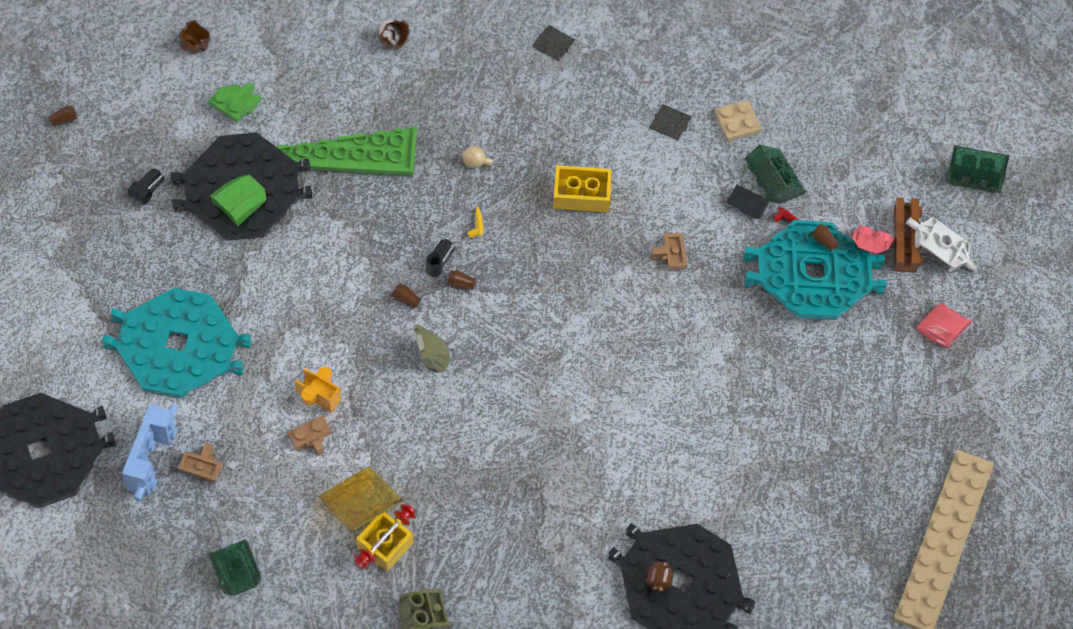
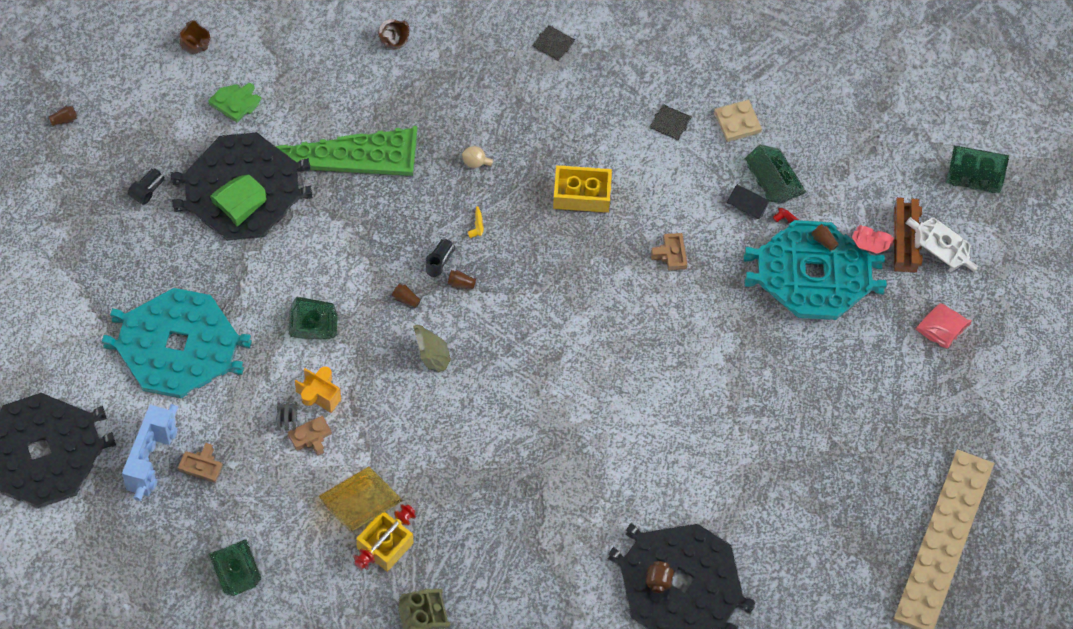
none -> dark grey arm [277,402,298,431]
none -> clear green slope [288,296,338,339]

